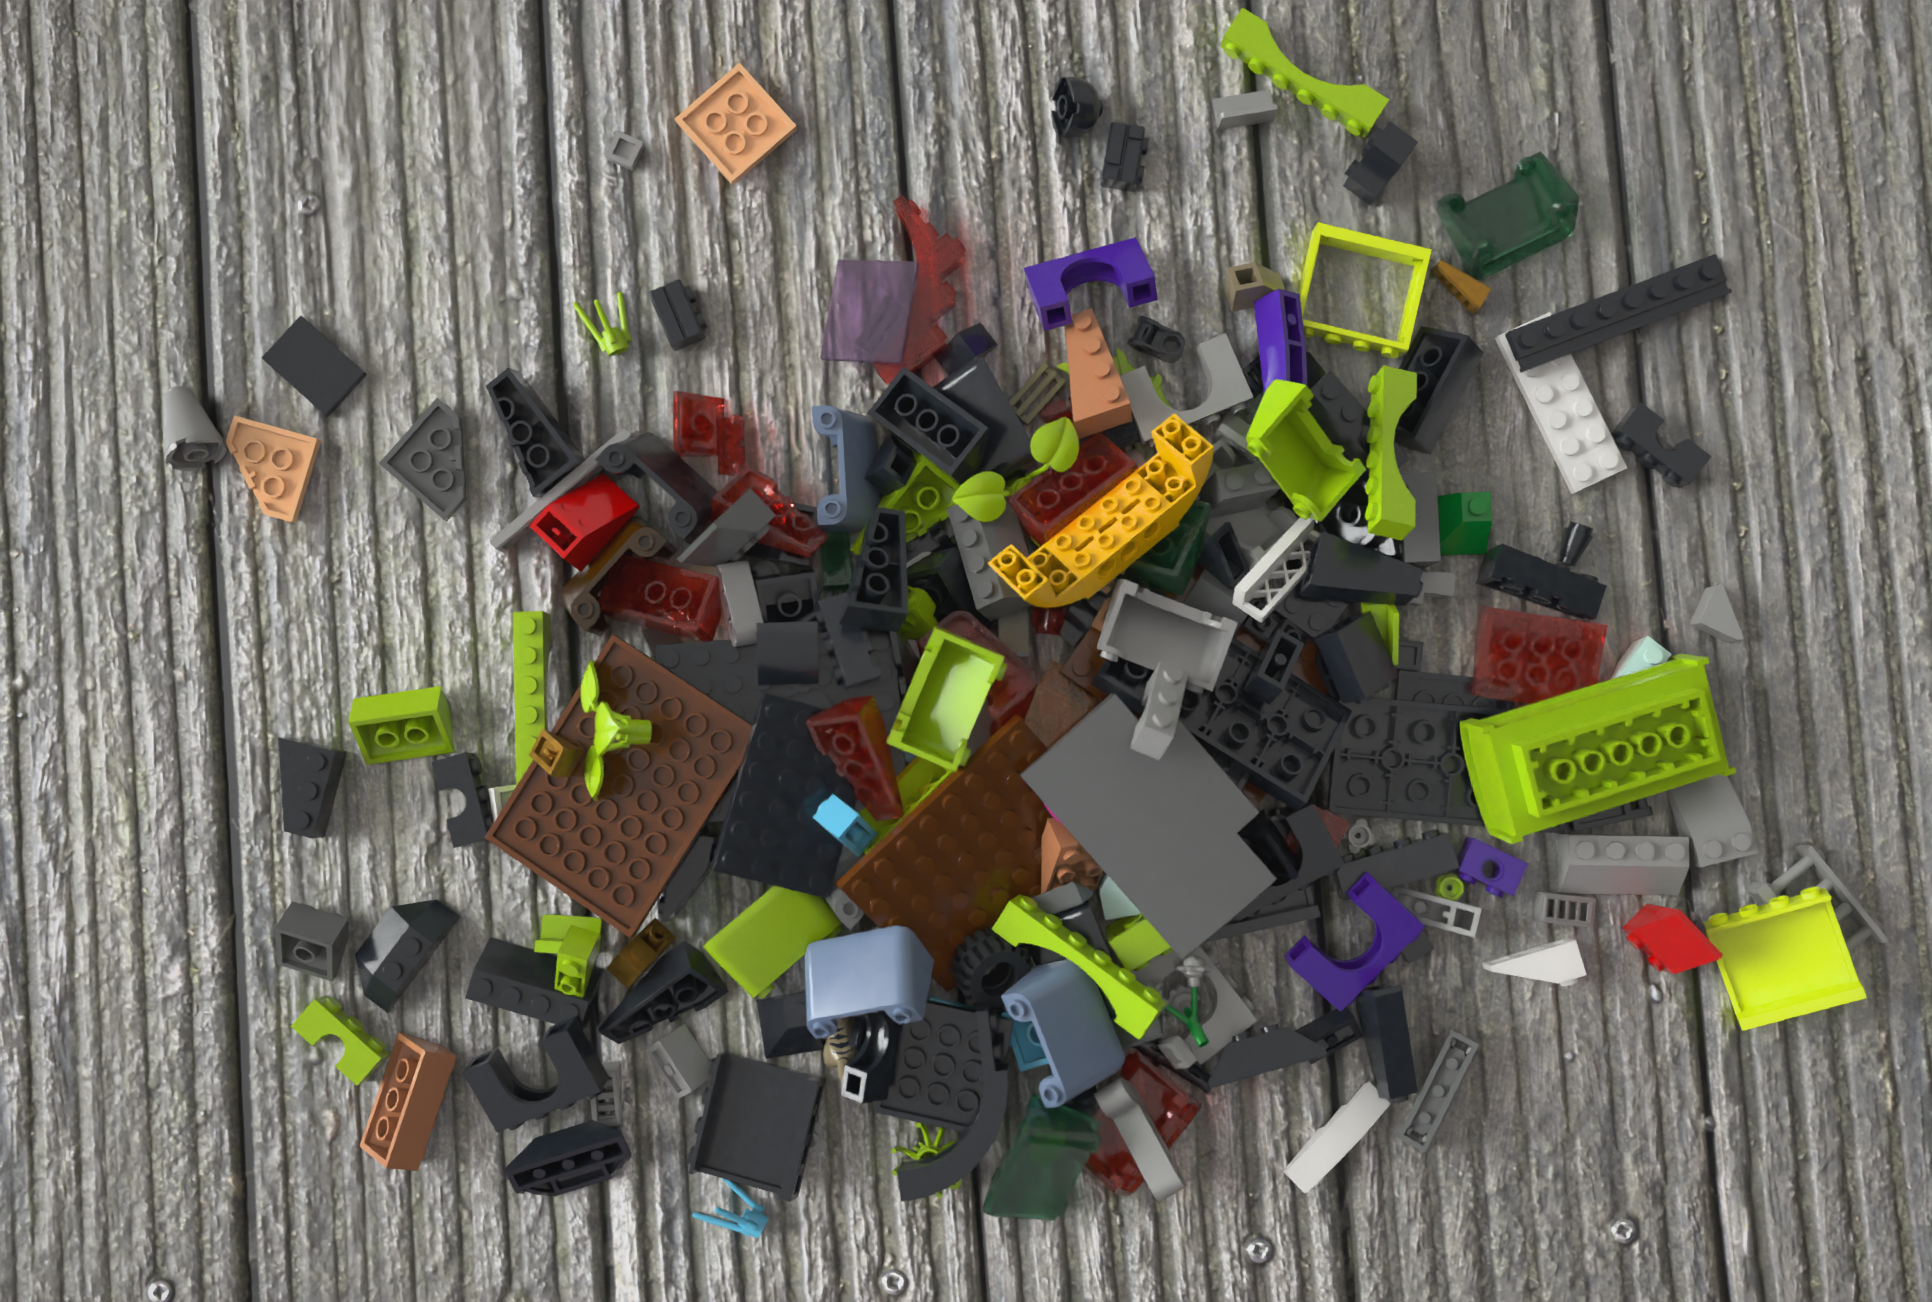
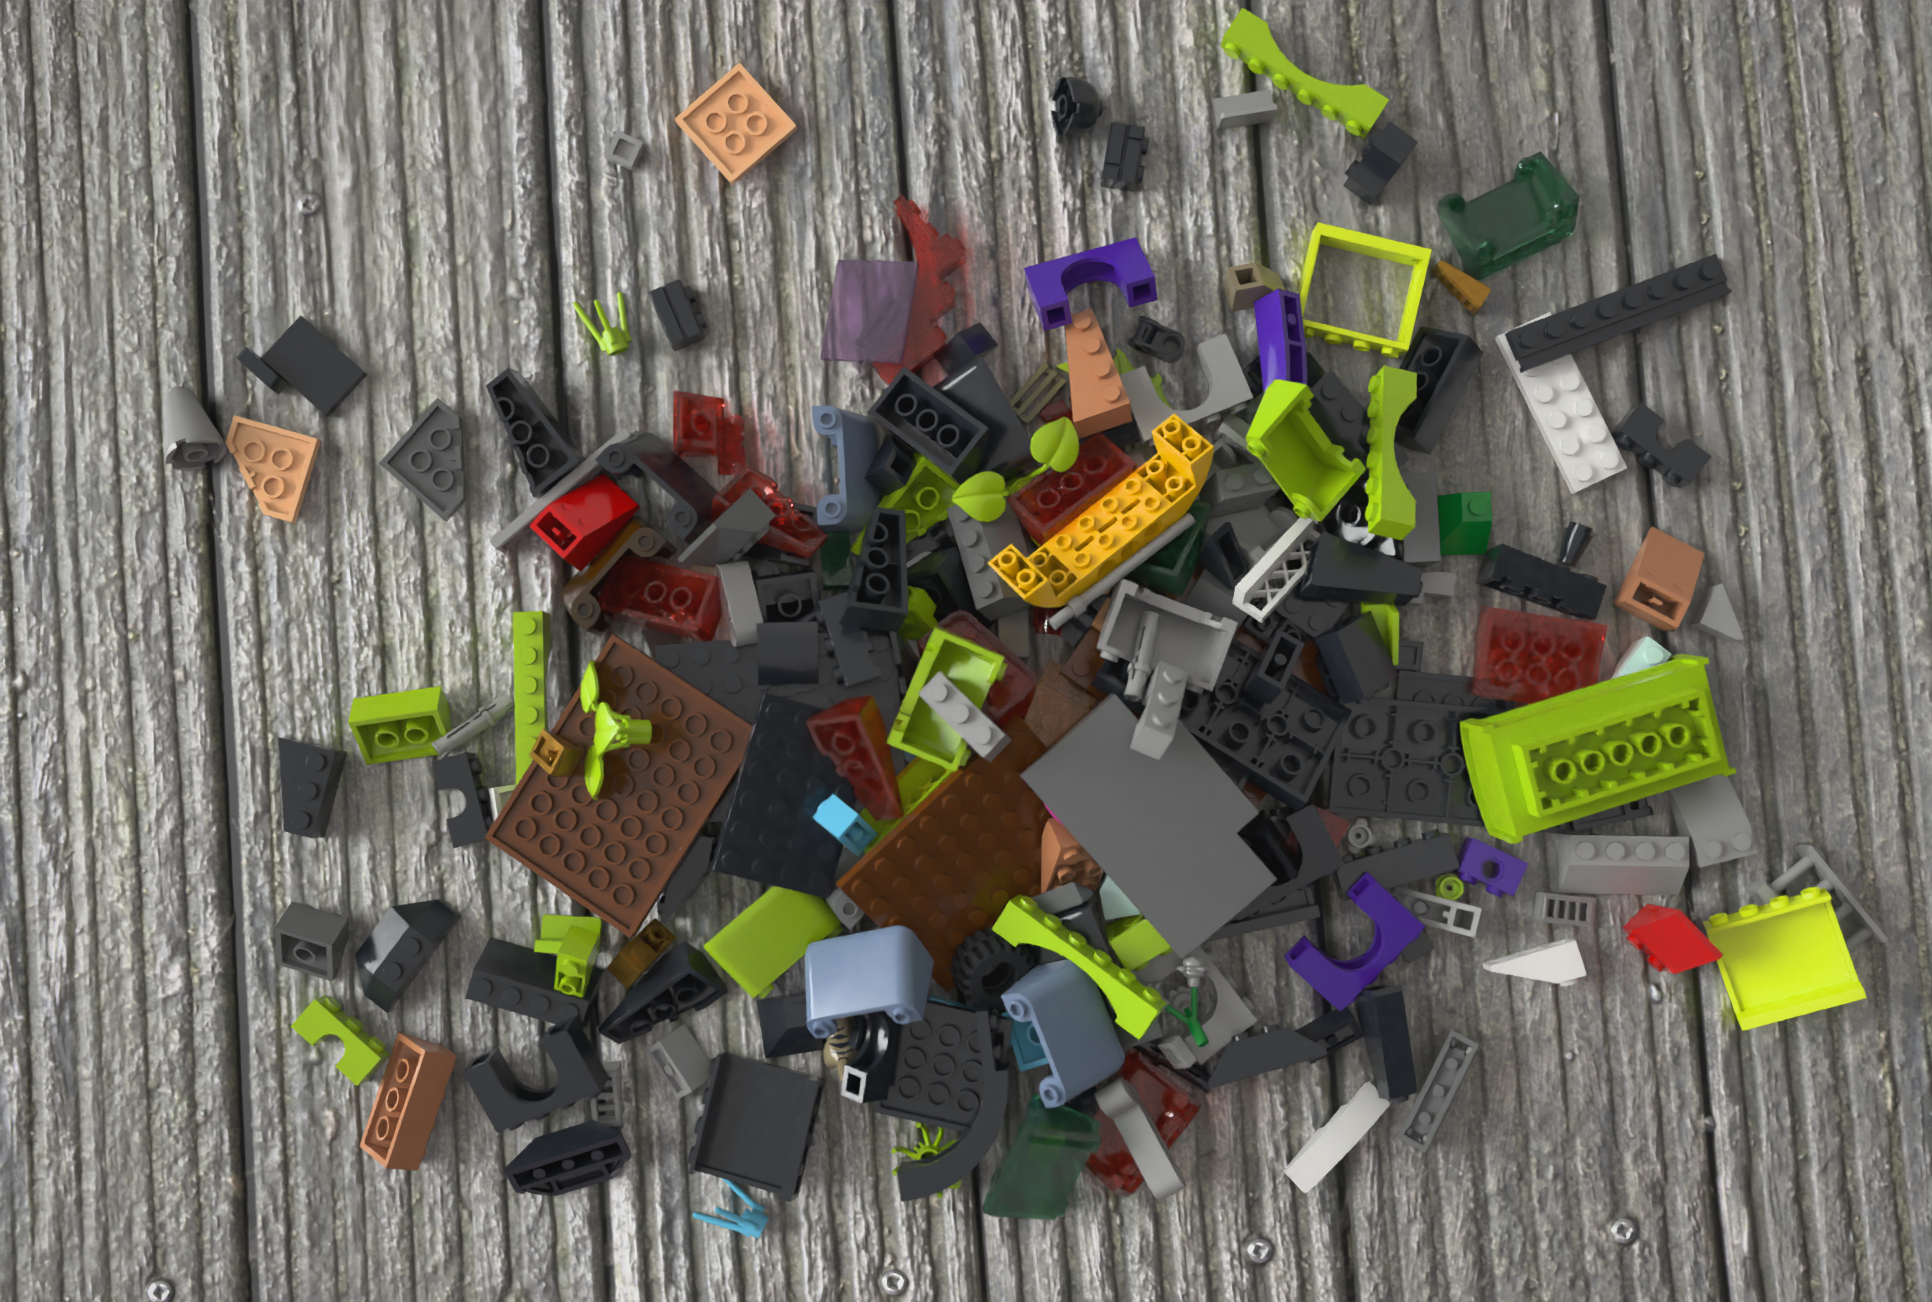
none -> black beam [236,347,289,394]
none -> light grey pin [431,692,515,759]
none -> light grey arch [918,671,1012,762]
none -> light grey bar [1048,513,1195,630]
none -> light grey pin [1124,611,1162,702]
none -> nougat slope [1612,527,1705,631]

